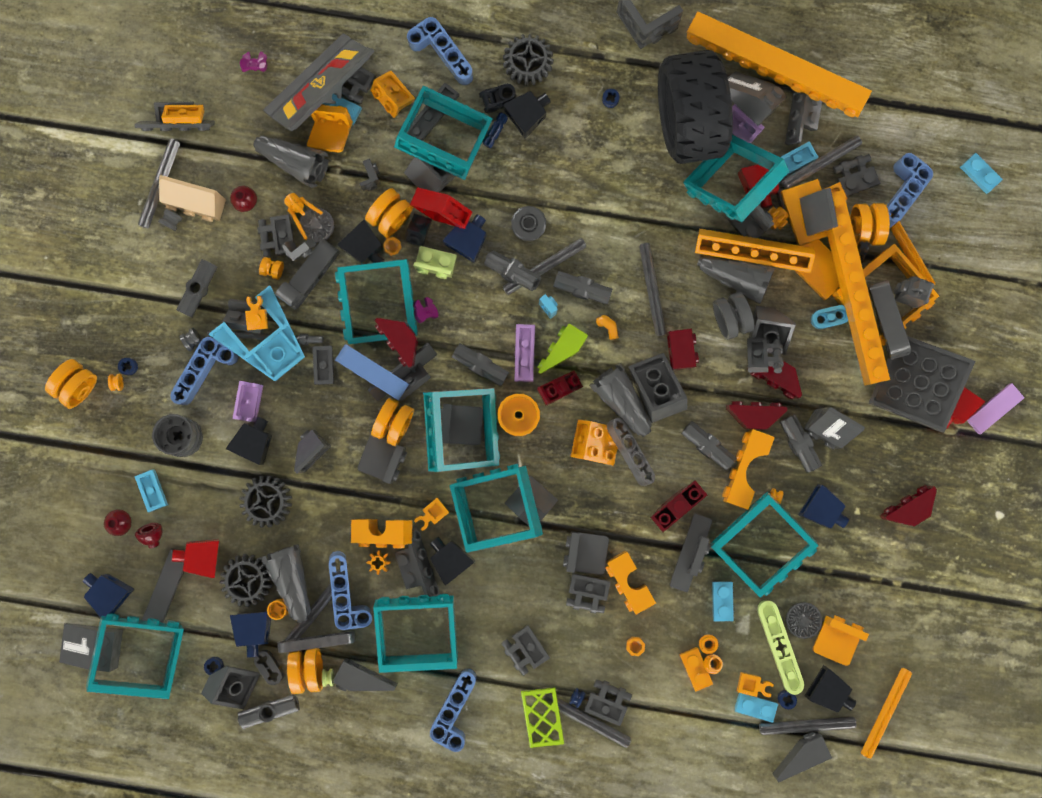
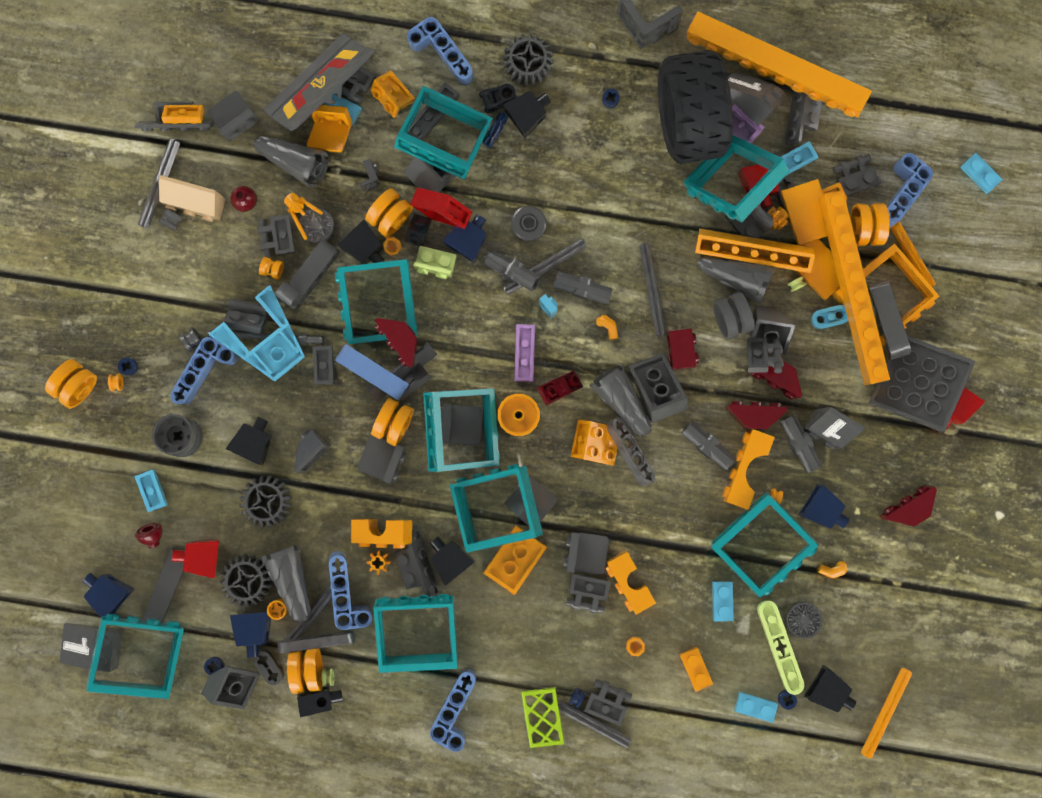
dark red brick [104,509,132,536] -> none
dark grey piece [176,259,218,318] -> none
lavender hinge [232,381,263,422] -> none
dark grey piece [238,694,300,729] -> none
magenta piece [240,52,268,72] -> none
light orange plate [245,296,268,330] -> none
dark grey bracket [282,238,317,261] -> none
dark grey slope [333,658,398,691] -> none
magenta piece [413,297,439,323] -> none
light orange plate [414,497,449,531] -> none
dark grey piece [452,343,509,386] -> none
dark grey plate [501,625,550,676] -> none
lime slope [537,324,588,375] -> none
dark red slope [650,480,708,532] -> none
dark grey bracket [669,514,712,592] -> none
light orange plate [699,634,718,654] -> none
light orange plate [703,654,723,674] -> none
light orange plate [737,672,774,697] -> none
flat silver axle [759,717,857,735] -> none
dark grey slope [772,731,832,783] -> none
flat silver axle [781,136,862,189] -> none
dark grey tile [799,188,838,236] -> none
light orange bracket [813,615,869,666] -> none
black axle [857,241,869,264] -> none
dark grey hinge [894,276,934,308] -> none
lavender tile [967,383,1024,434] -> none
none -> dark grey bracket [207,91,259,143]
none -> black torso [297,686,343,717]
none -> light orange tile [483,525,547,595]
none -> yellowish green bush [787,276,807,292]
none -> light orange arm [817,561,847,579]

